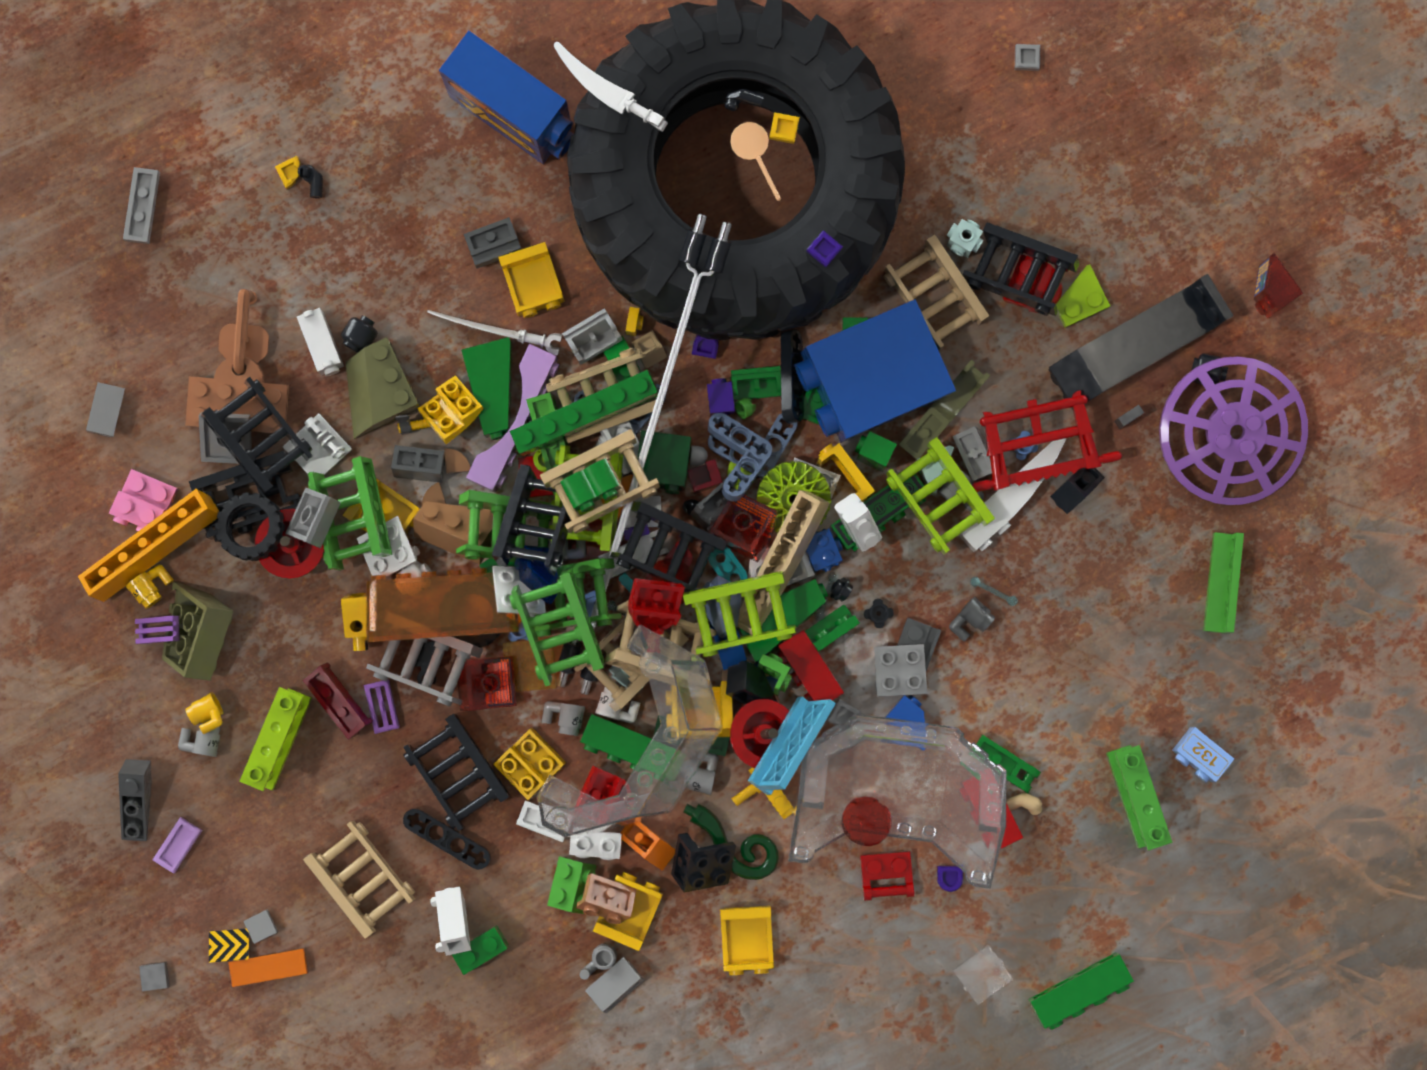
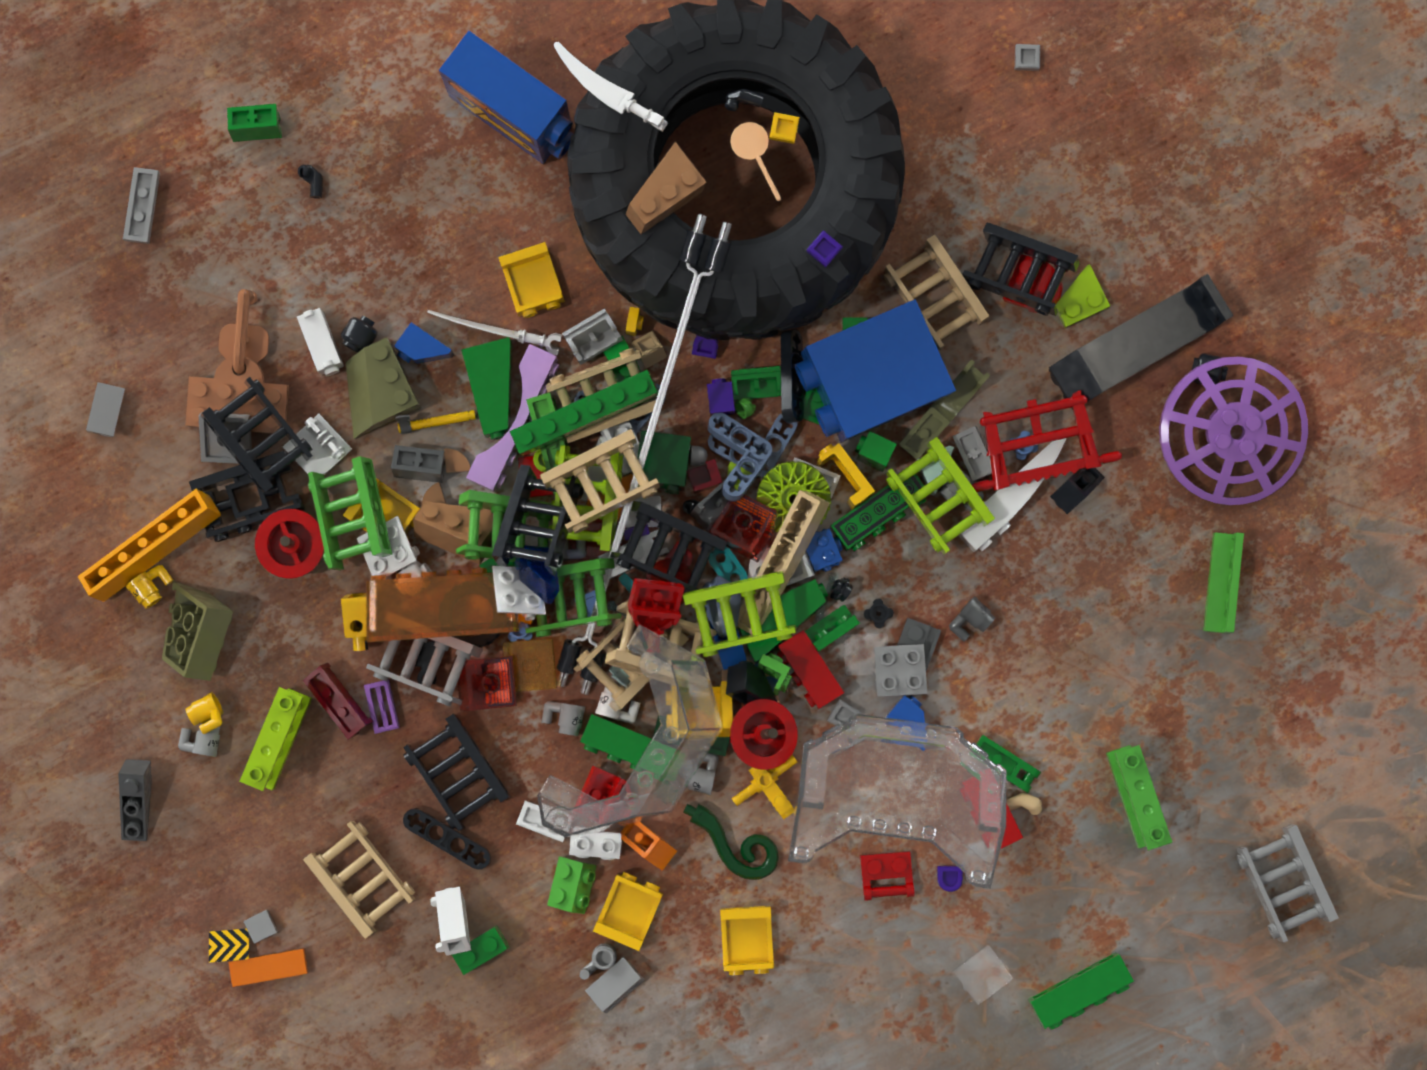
bright pink plate [109,469,179,531] -> none
medium lavender tile [135,616,179,644] -> none
flat silver tile [139,962,169,991] -> none
lavender tile [153,817,203,873] -> none
black tyre [215,493,286,561] -> none
yellow tile [275,156,301,189] -> none
light grey slope [286,488,341,548] -> none
yellow slope [417,375,483,444] -> none
dark grey plate [464,217,522,269] -> none
yellow slope [493,727,566,800] -> none
bright green fence [509,568,605,687] -> none
green brick [560,458,621,513] -> none
nougat bracket [576,873,637,924] -> none
black bracket [671,833,736,893] -> none
medium azure fence [748,696,836,795] -> none
white brick [834,493,883,552] -> none
clear red tile [841,796,892,847] -> none
light aqua brick [947,219,984,258] -> none
clear light blue hinge [970,577,1018,606] -> none
flat silver tile [1114,405,1144,429] -> none
light blue brick [1172,727,1234,783] -> none
clear red slope [1254,253,1303,319] -> none
none -> green hinge [227,104,282,142]
none -> blue slope [394,322,454,364]
none -> medium nougat wedge [626,142,707,234]
none -> light grey fence [1236,824,1339,943]

